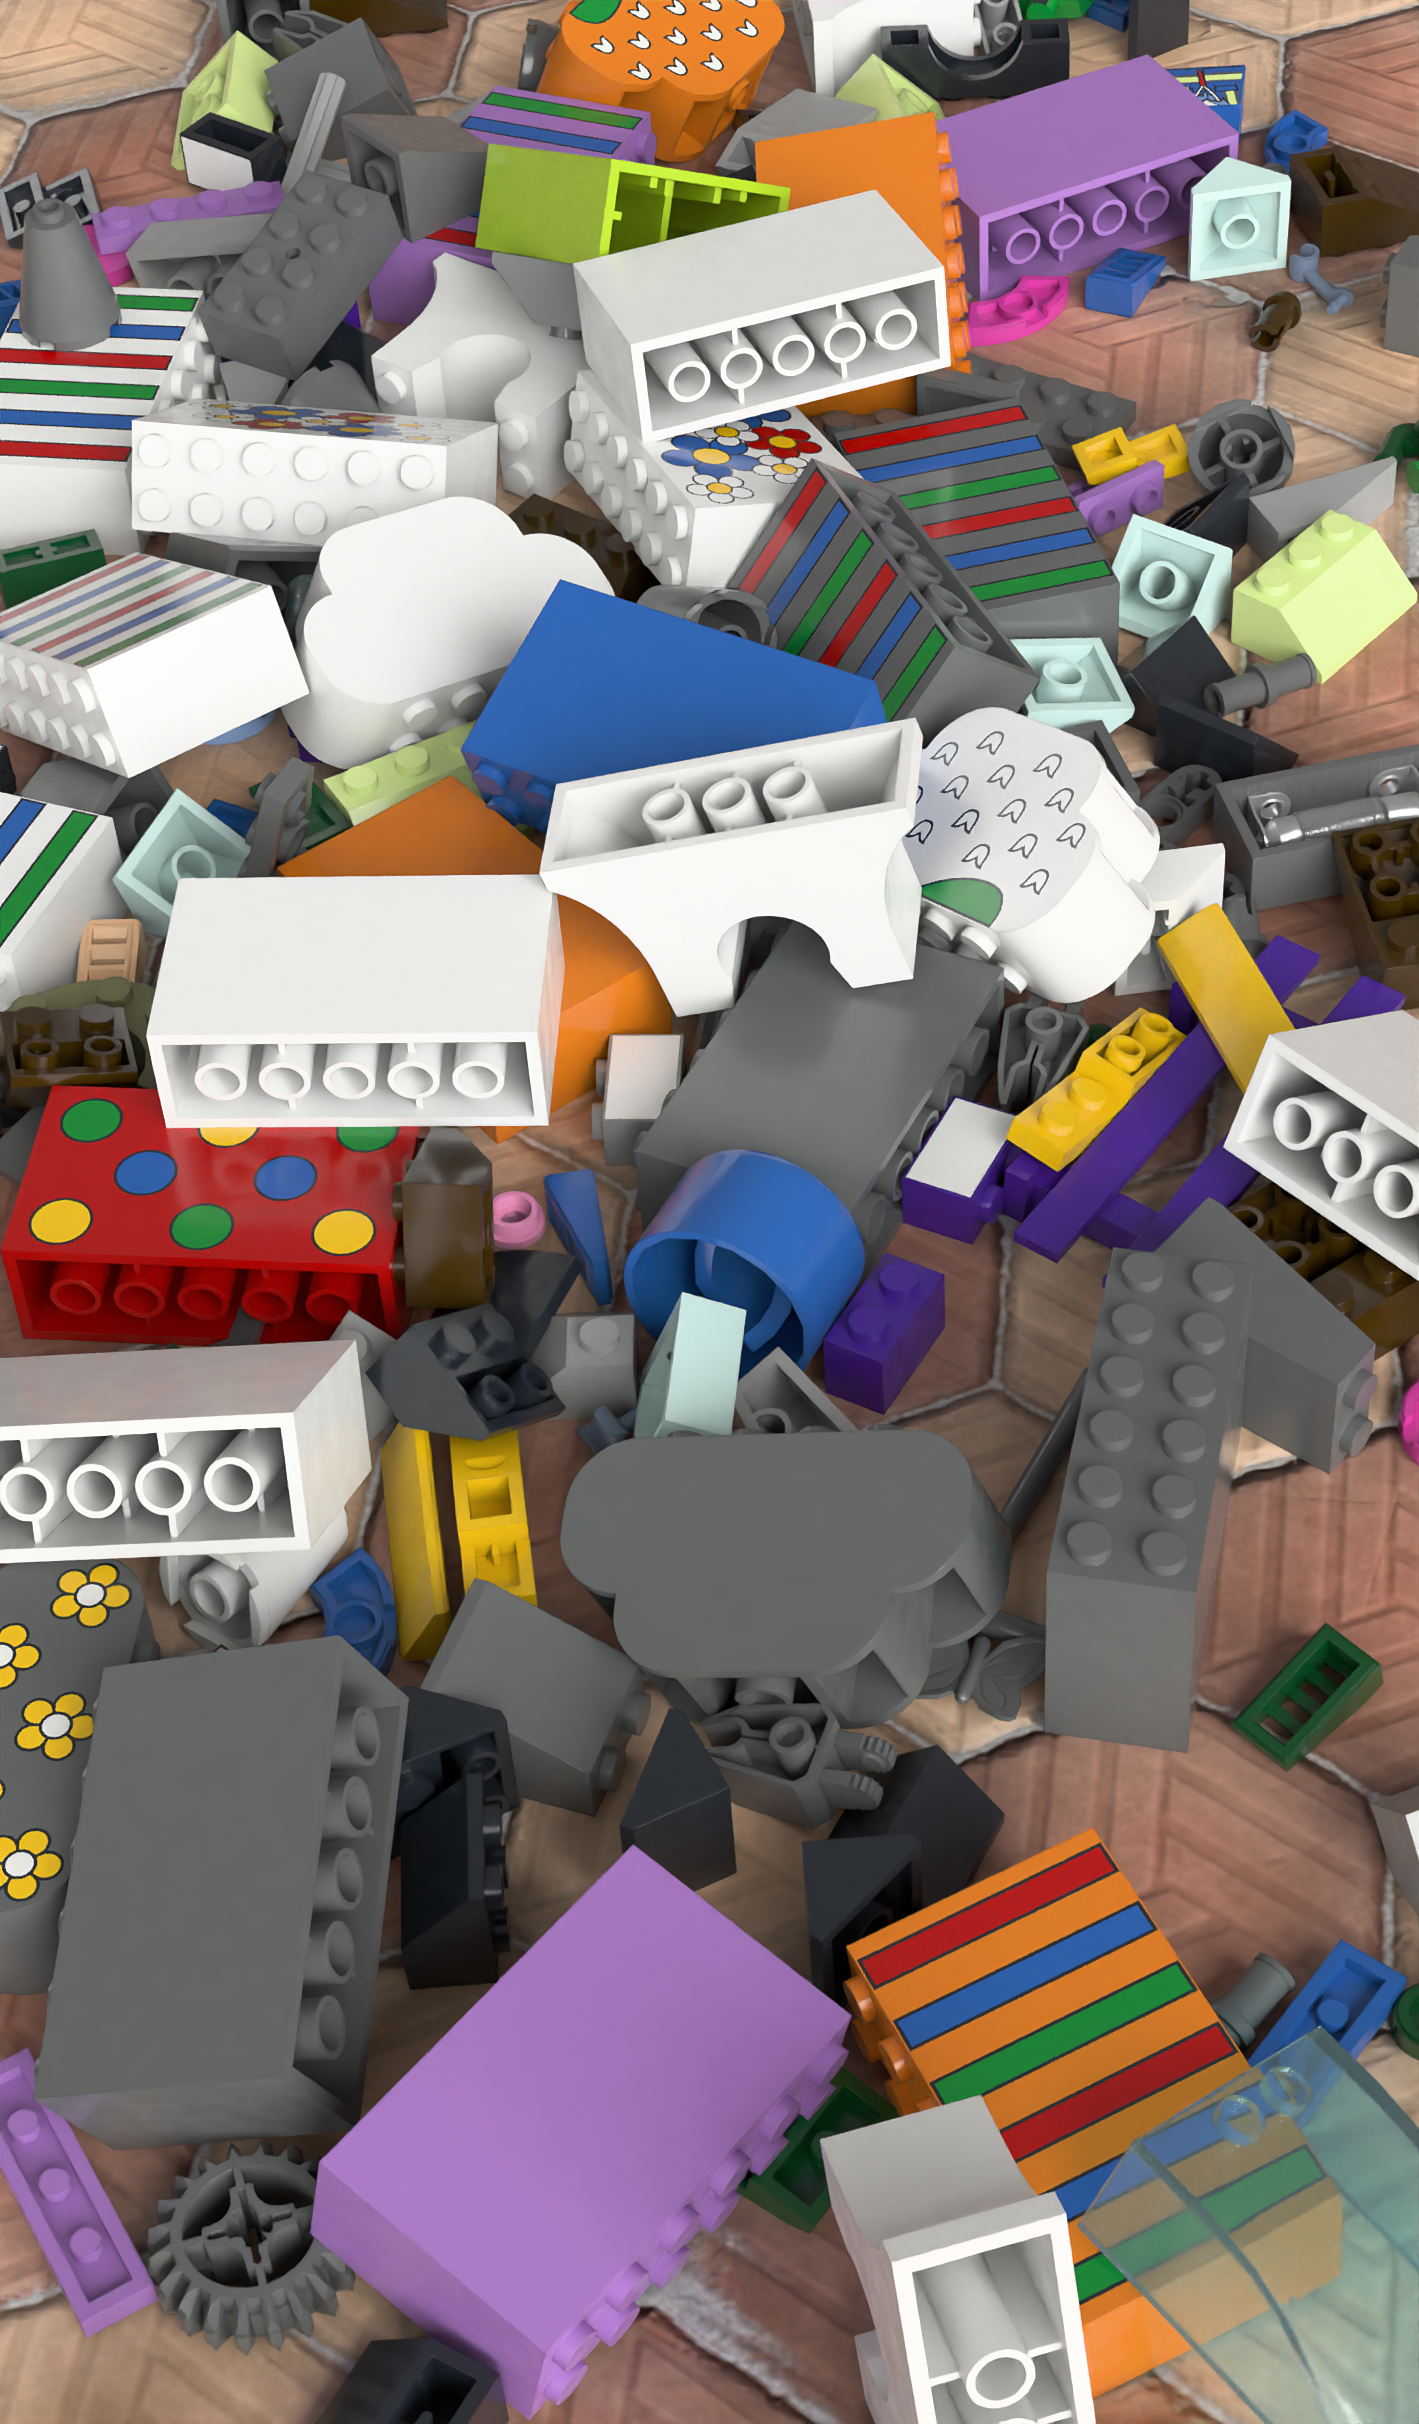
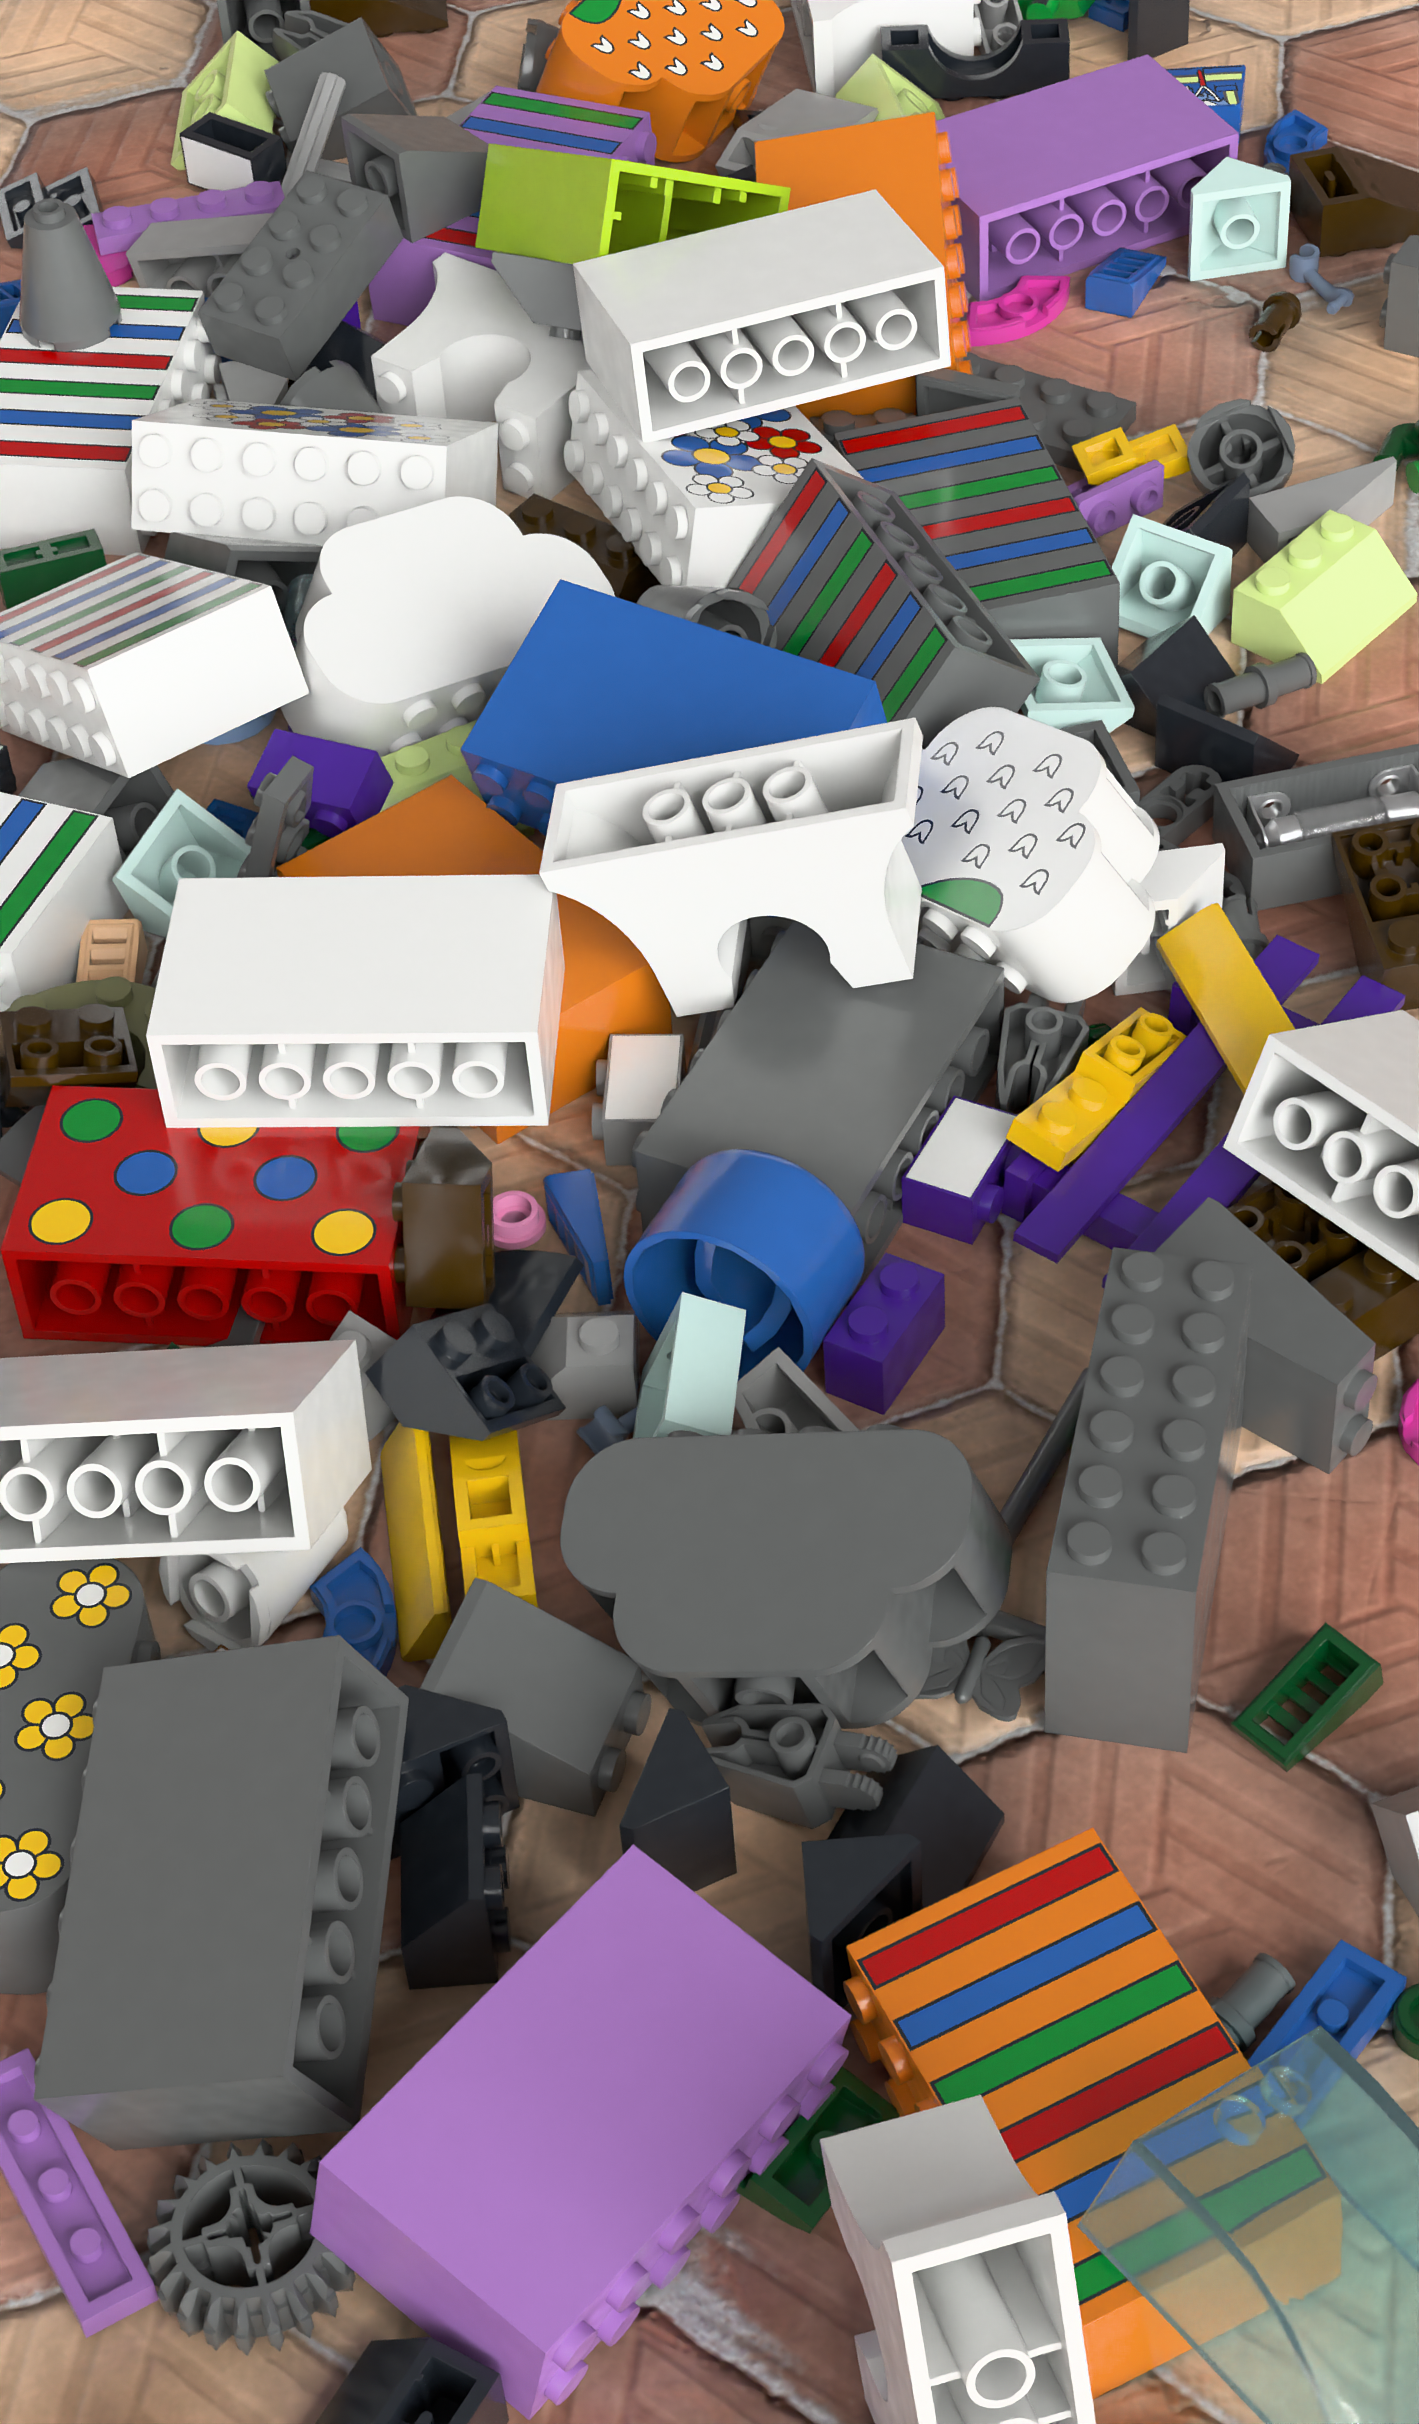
none -> dark purple brick [247,729,394,838]

